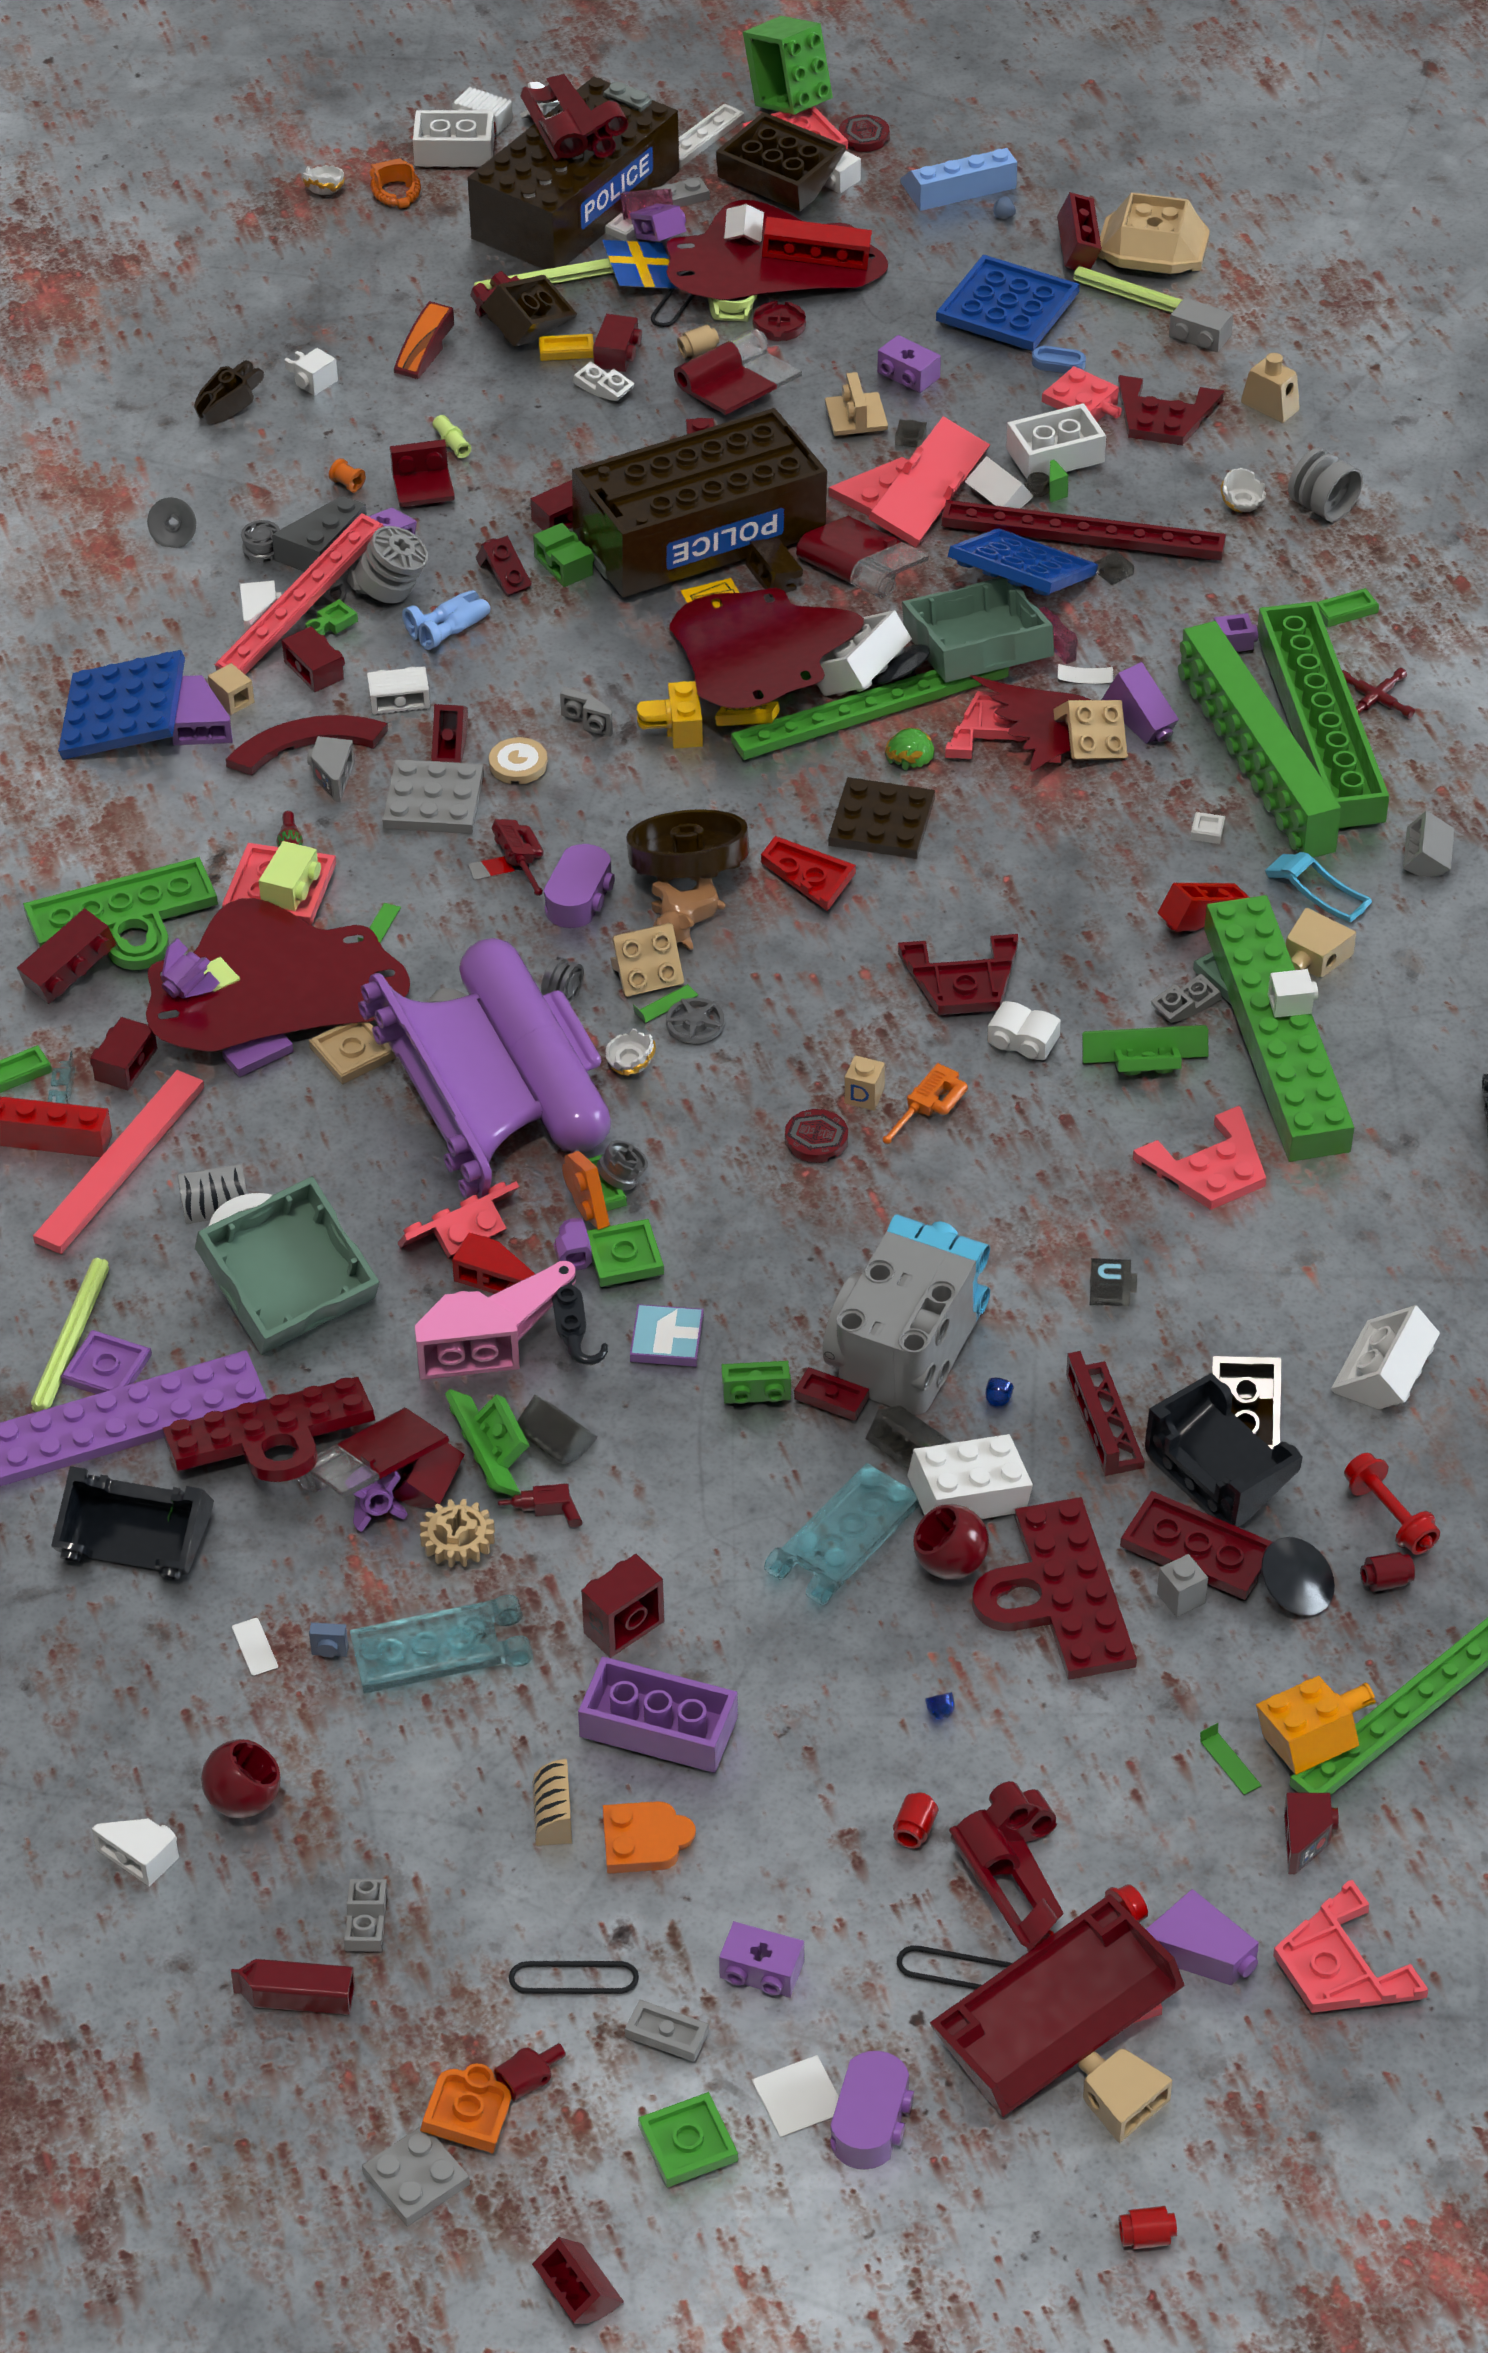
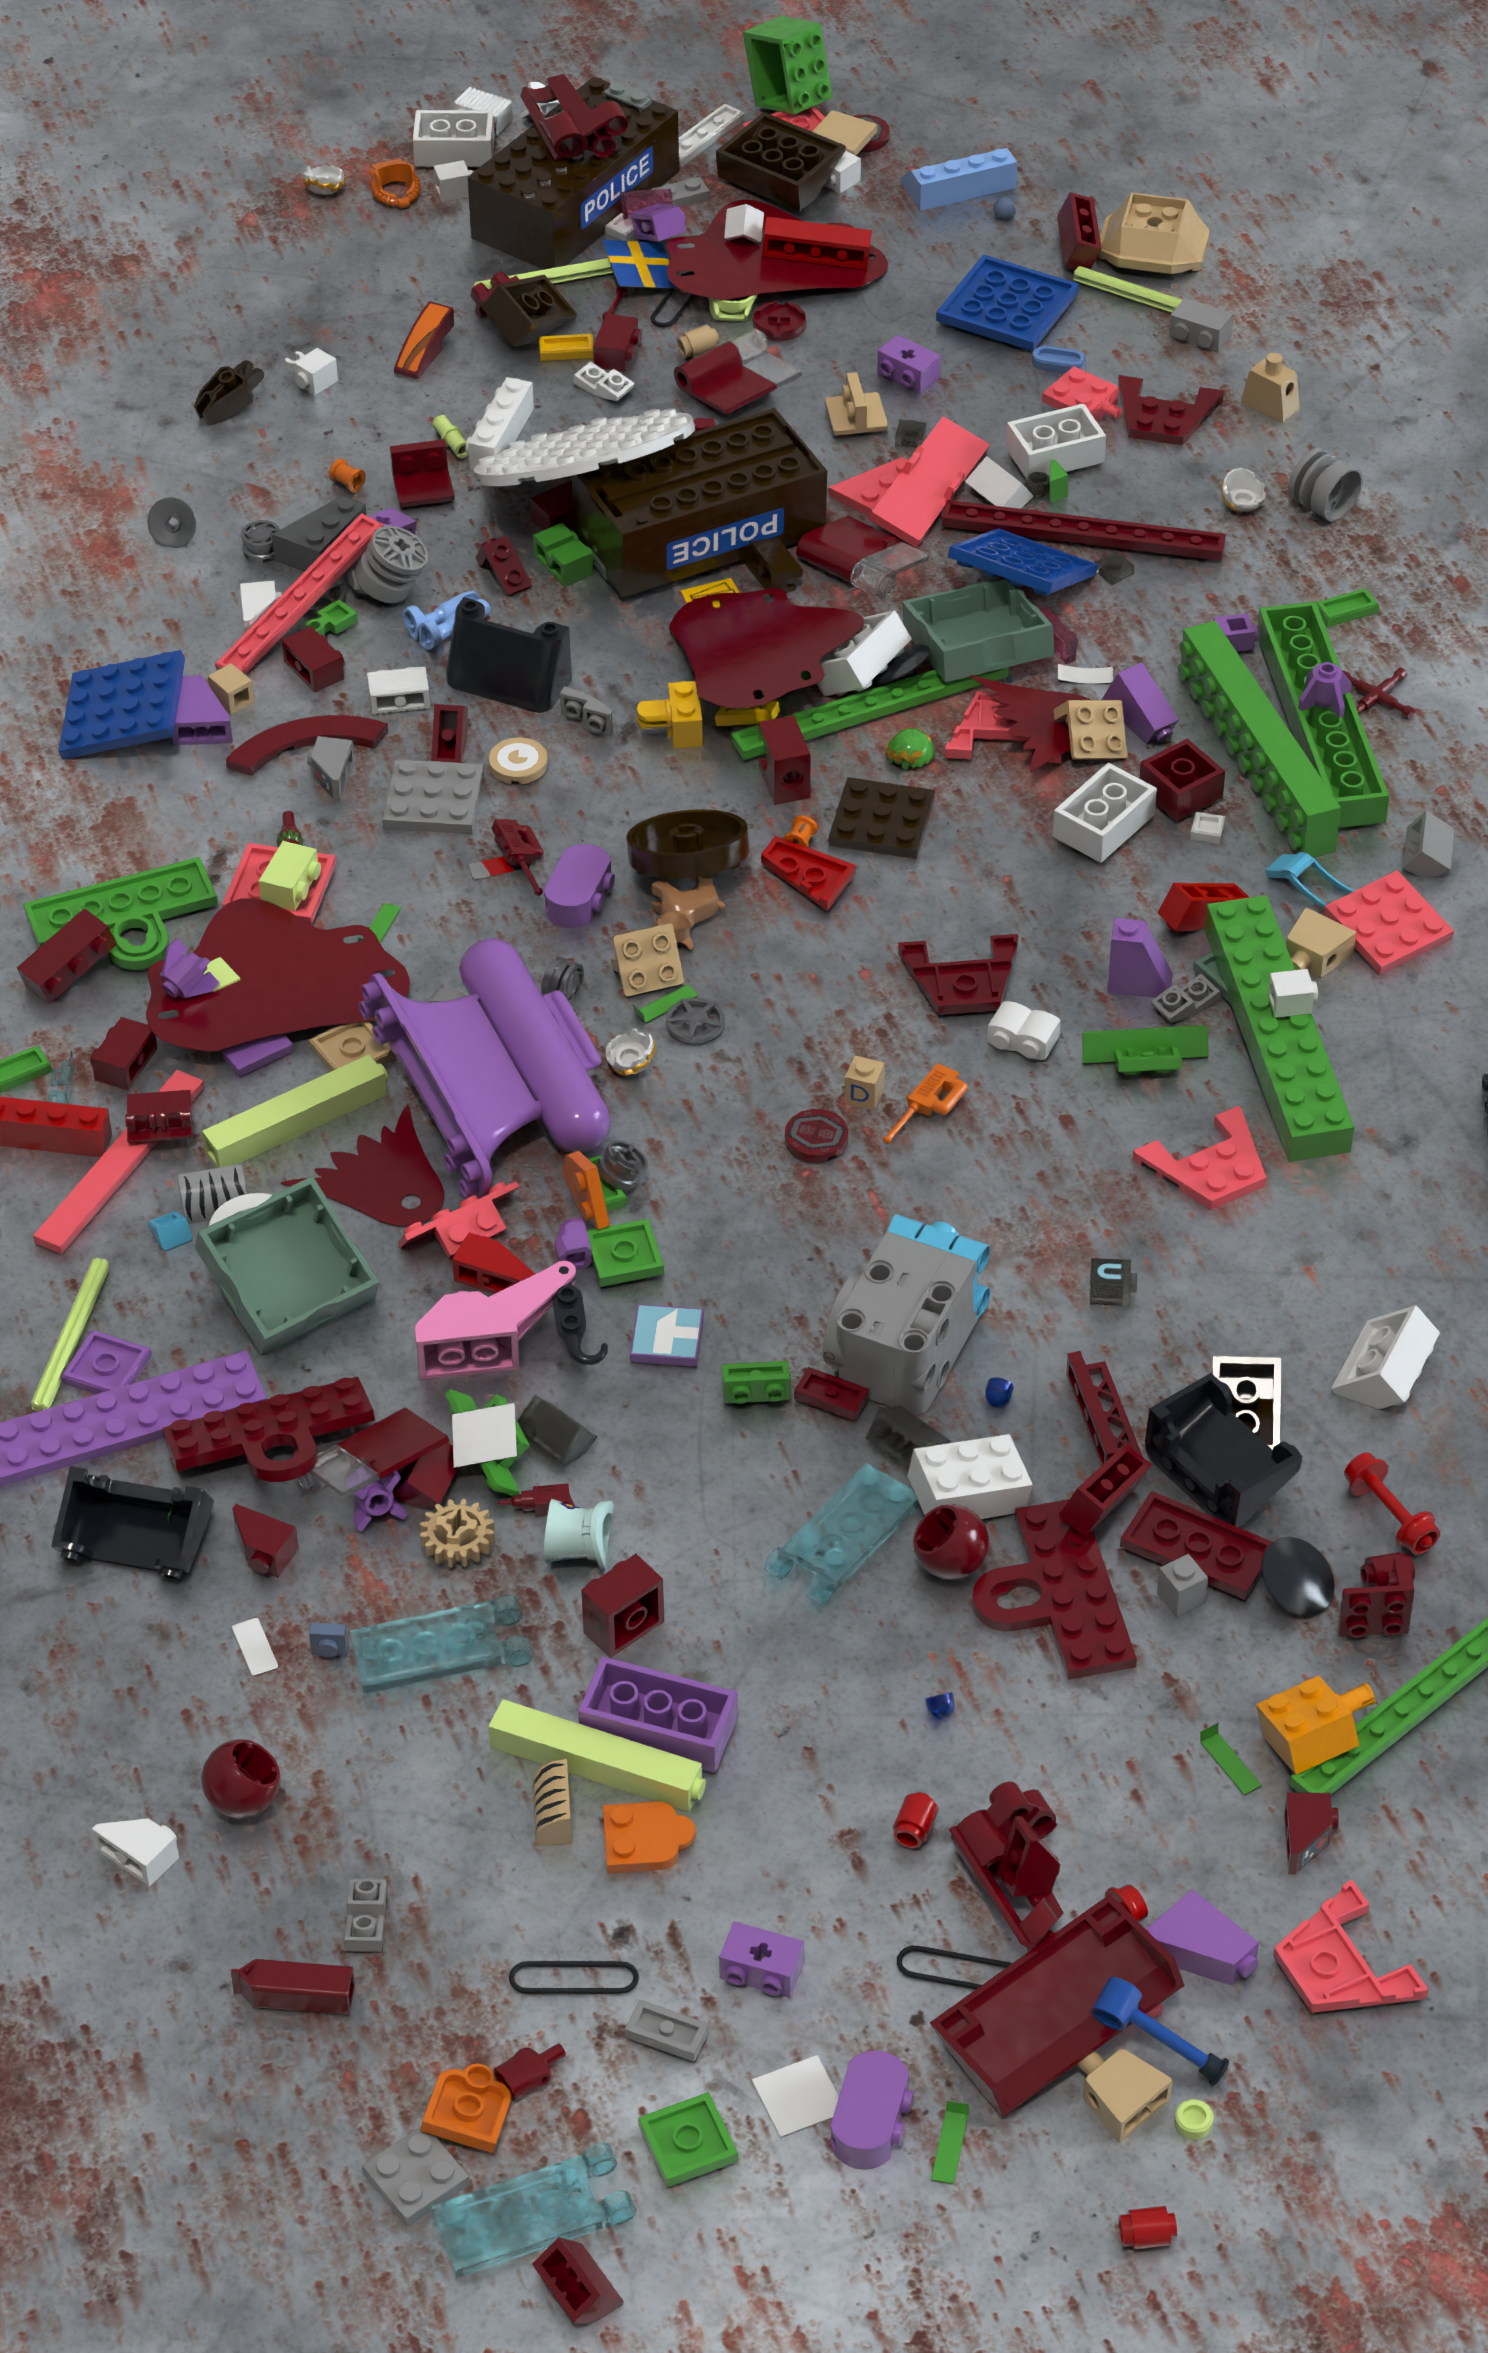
none -> dark red hinge [125,1090,192,1143]
none -> medium azure slope [147,1211,192,1250]
none -> yellowish green brick [202,1054,388,1168]
none -> dark red slope [232,1504,299,1578]
none -> dark red piece [281,1104,444,1226]
none -> clear light blue hinge [431,2143,637,2279]
none -> white brick [433,160,473,202]
none -> black windscreen [446,597,572,713]
none -> white sticker [452,1403,517,1467]
none -> white brick [466,377,534,470]
none -> white plate [474,408,695,486]
none -> yellowish green brick [488,1699,706,1812]
none -> light aqua hat [544,1499,614,1570]
none -> dark red hinge [602,287,627,320]
none -> dark red piece [758,715,811,805]
none -> orange bush [783,815,818,848]
none -> tan tile [812,110,878,156]
none -> bright green piece [931,2101,969,2184]
none -> dark red slope [997,1816,1060,1898]
none -> white brick [1053,763,1157,863]
none -> dark red brick [1059,1444,1152,1537]
none -> blue piece [1091,1977,1229,2086]
none -> medium lavender slope [1108,918,1173,998]
none -> dark red brick [1139,738,1225,822]
none -> yellowish green tile [1174,2099,1214,2140]
none -> medium lavender brick [1298,662,1352,718]
none -> coral plate [1323,870,1454,975]
none -> dark red bracket [1338,1557,1415,1638]

